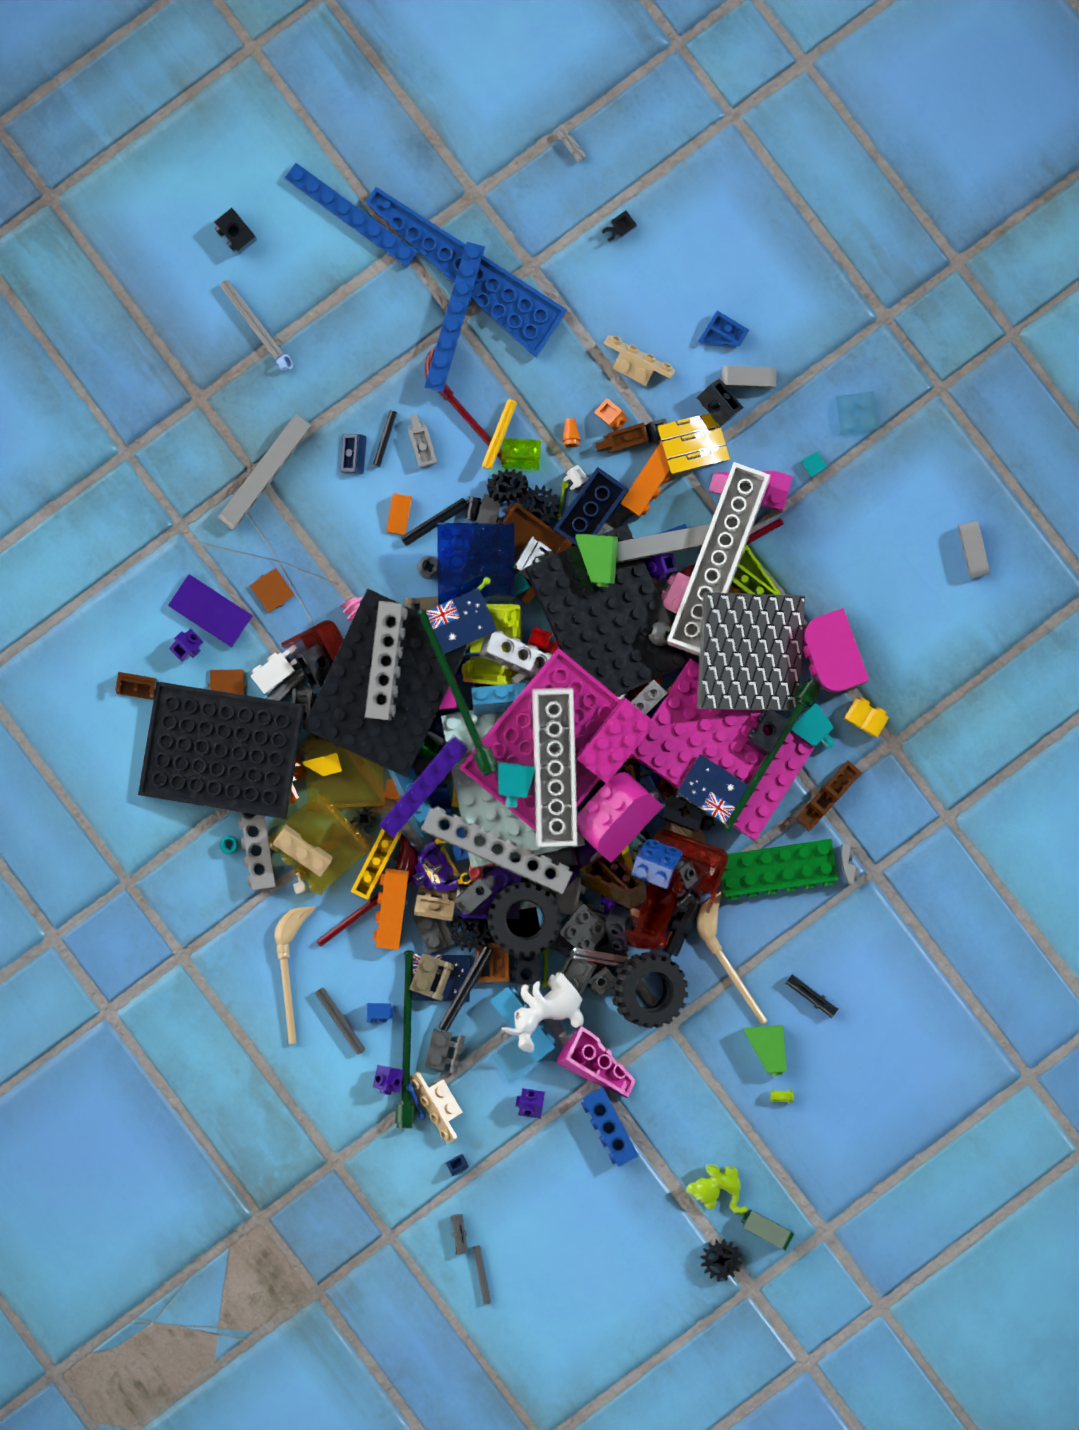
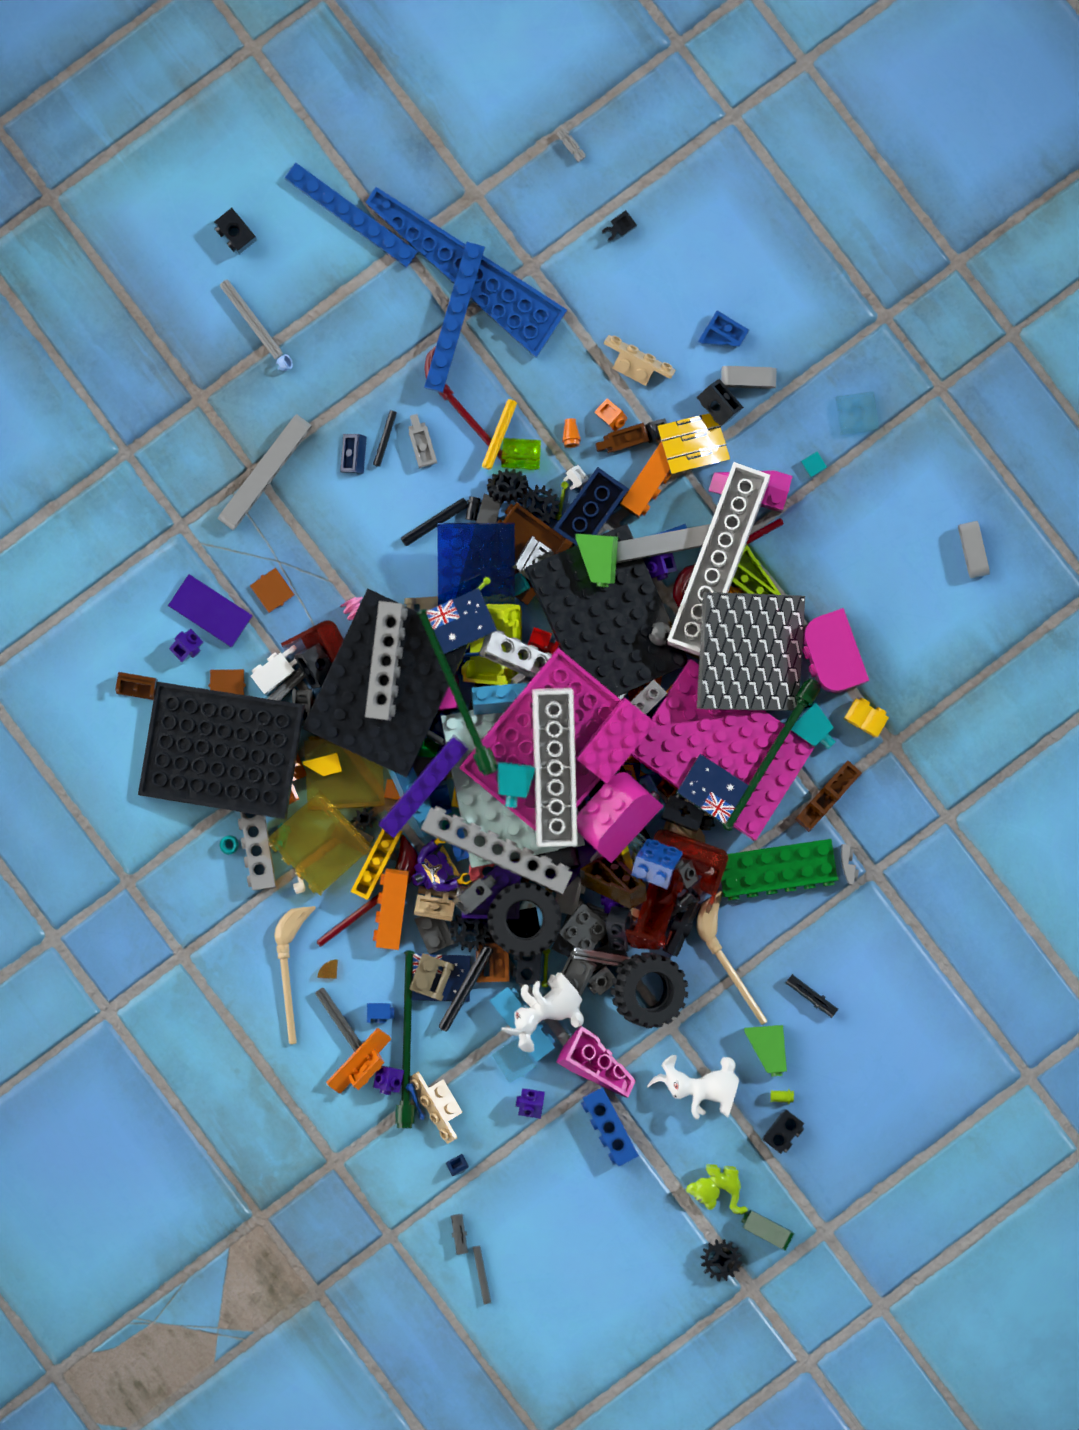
tan arch [273,824,333,877] -> none
orange slope [386,493,412,535] -> none
dark grey piece [417,555,442,580] -> none
dark grey plate [425,1029,465,1074] -> none
bright pink bracket [660,571,690,614] -> none
black brick [746,709,789,756] -> none
none -> clear orange tile [317,959,338,979]
none -> orange bracket [326,1028,391,1094]
none -> white animal [647,1055,739,1119]
none -> black brick [762,1109,805,1154]

